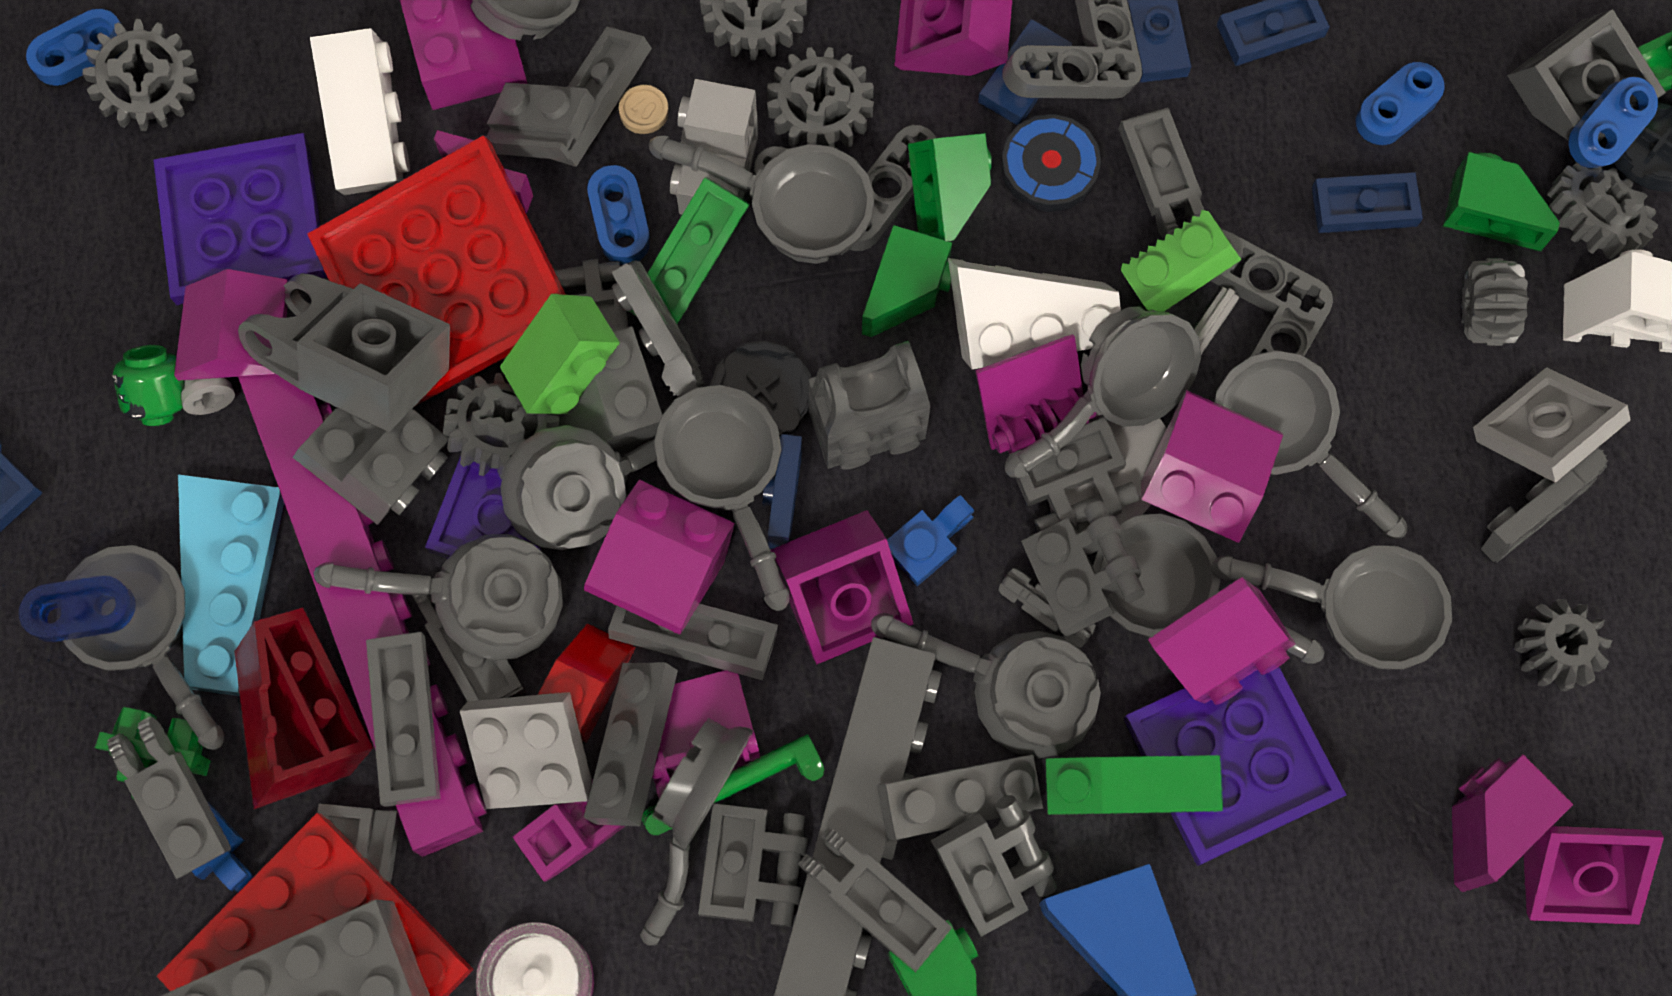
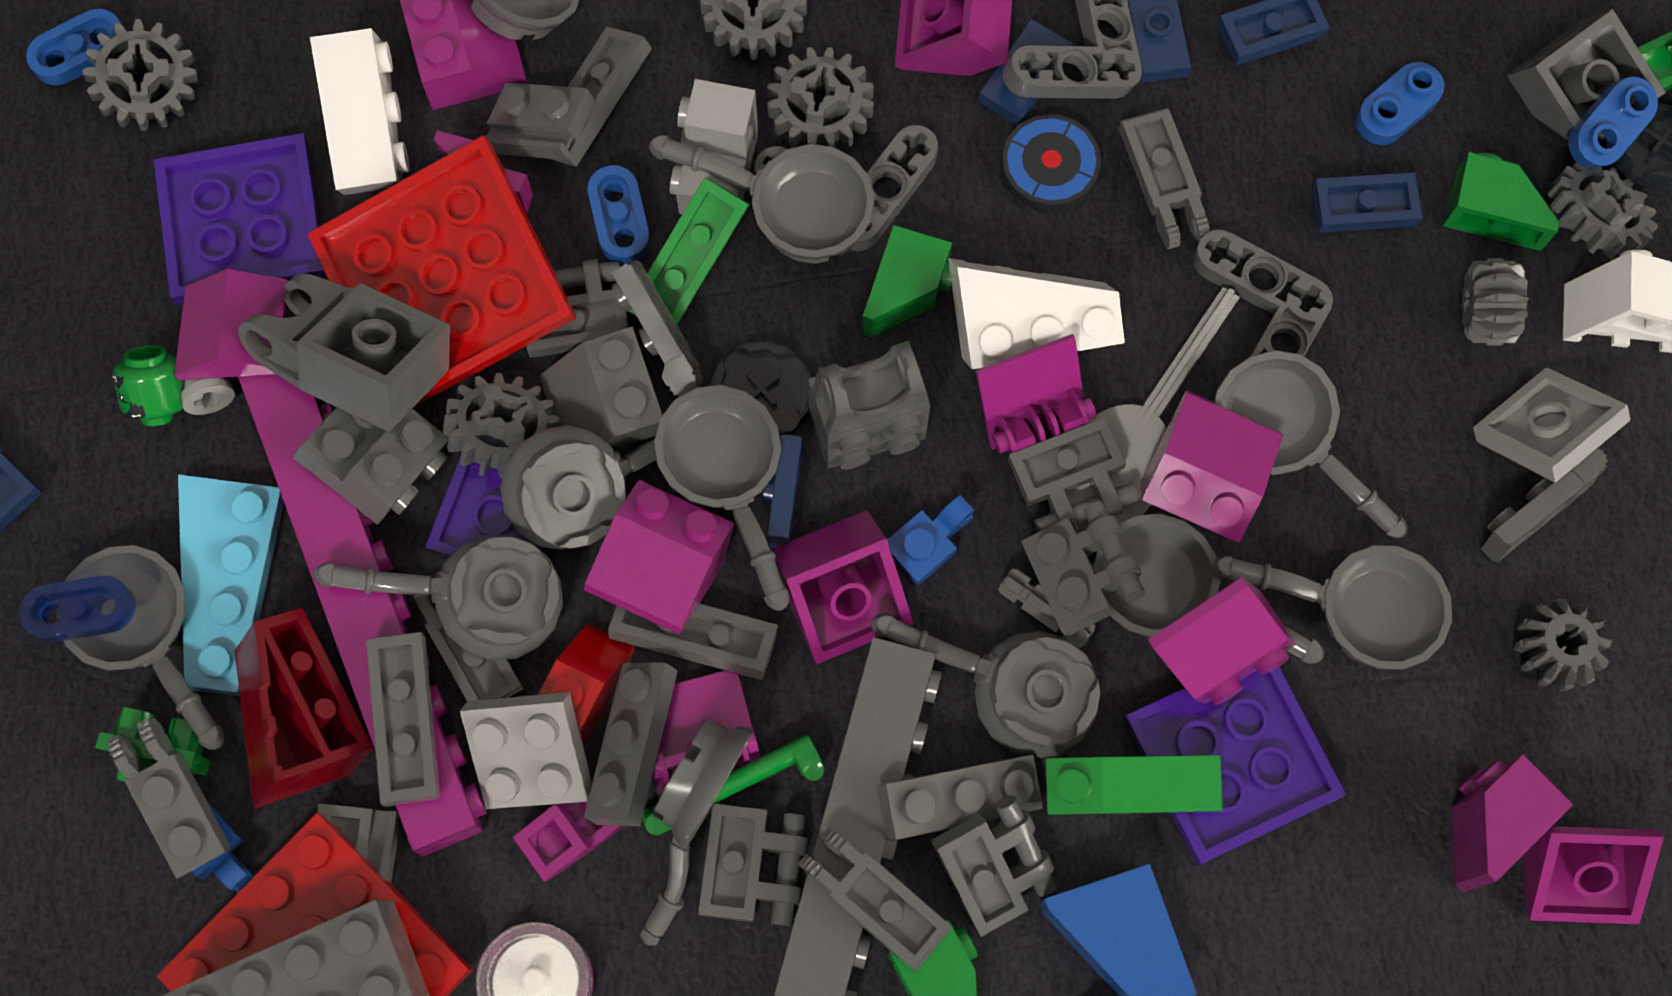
bright green brick [500,294,620,415] -> none
tan piece [619,85,669,134] -> none
slope [908,133,992,241] -> none
dark grey piece [1005,307,1201,478] -> none
bright green brick [1121,210,1241,312] -> none

